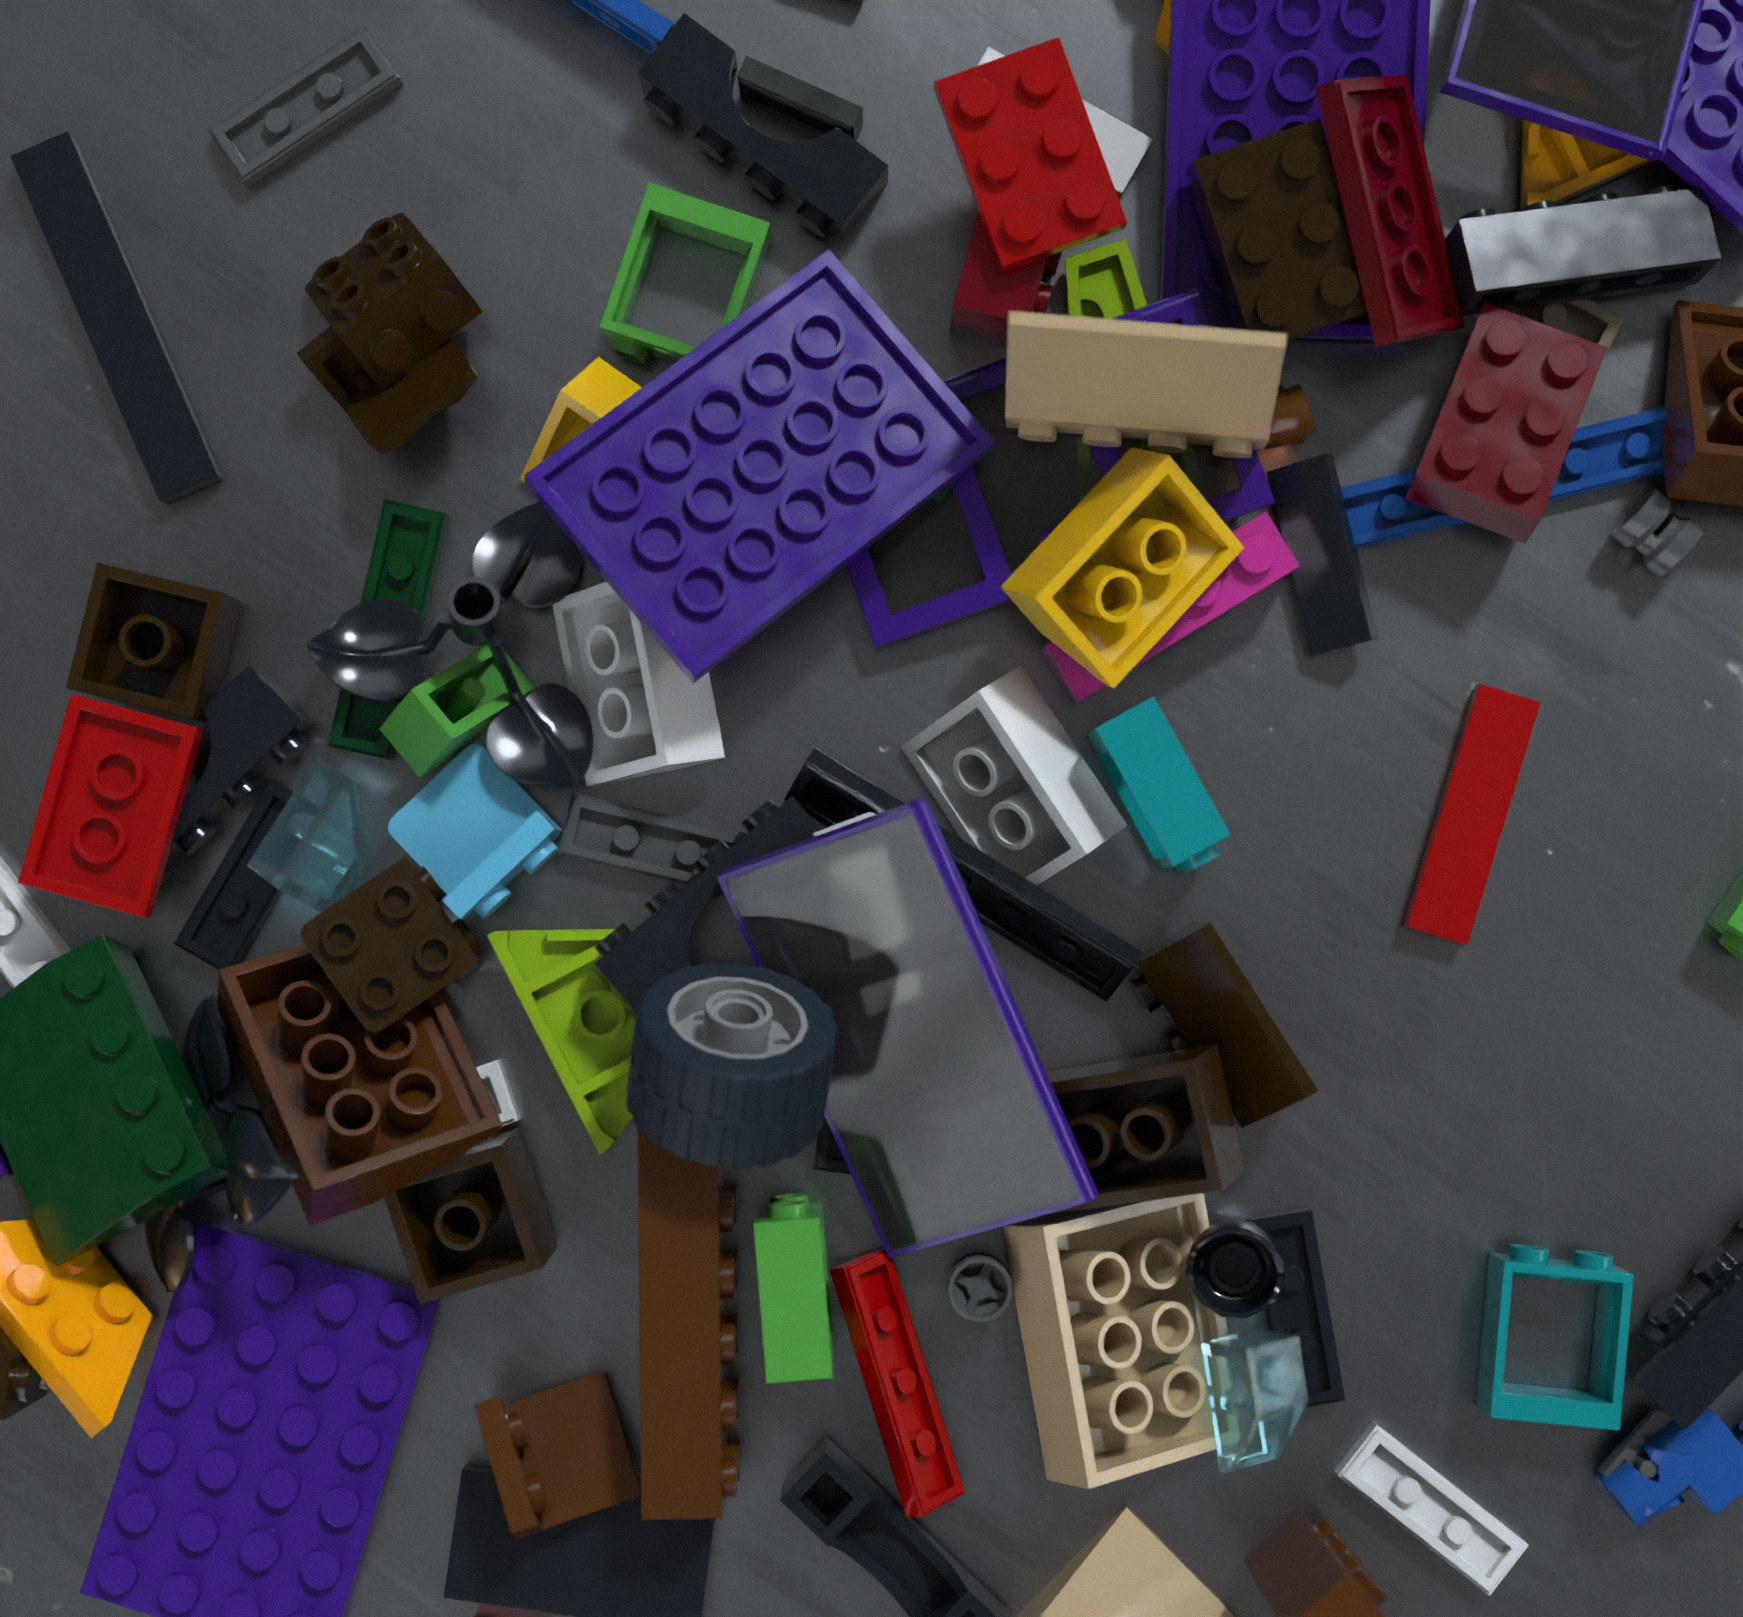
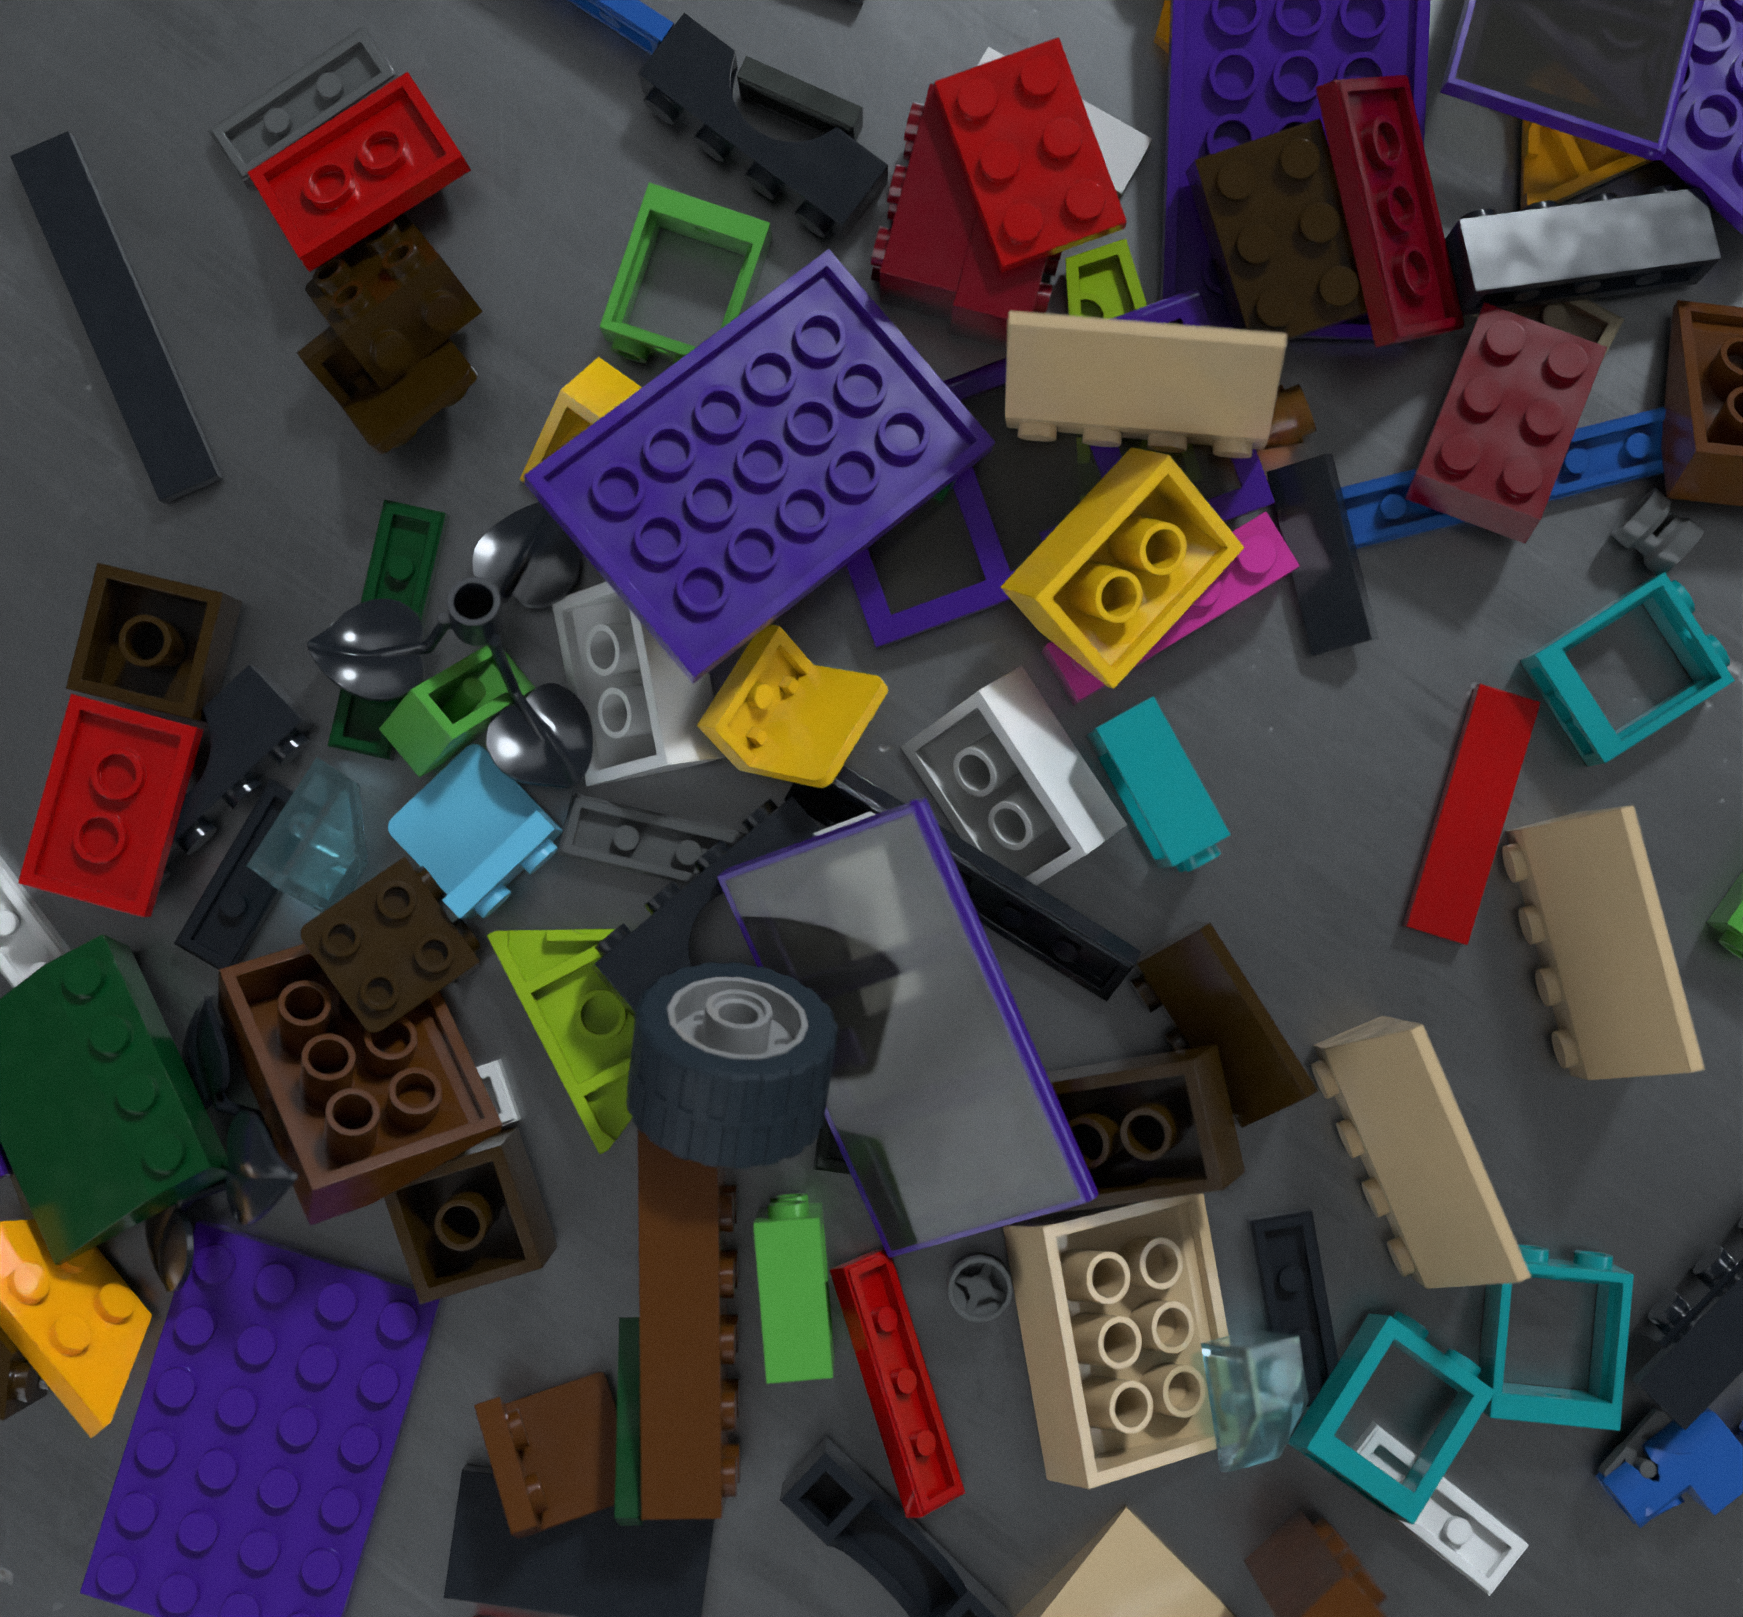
black hair [1186,1219,1285,1318] -> none
none -> red plate [247,71,471,272]
none -> dark green tile [614,1317,646,1526]
none -> yellow bracket [697,624,888,788]
none -> dark red brick [871,83,978,321]
none -> teal window [1288,1311,1496,1525]
none -> tan slope [1311,1016,1531,1289]
none -> tan slope [1502,805,1705,1080]
none -> teal window [1519,572,1735,767]

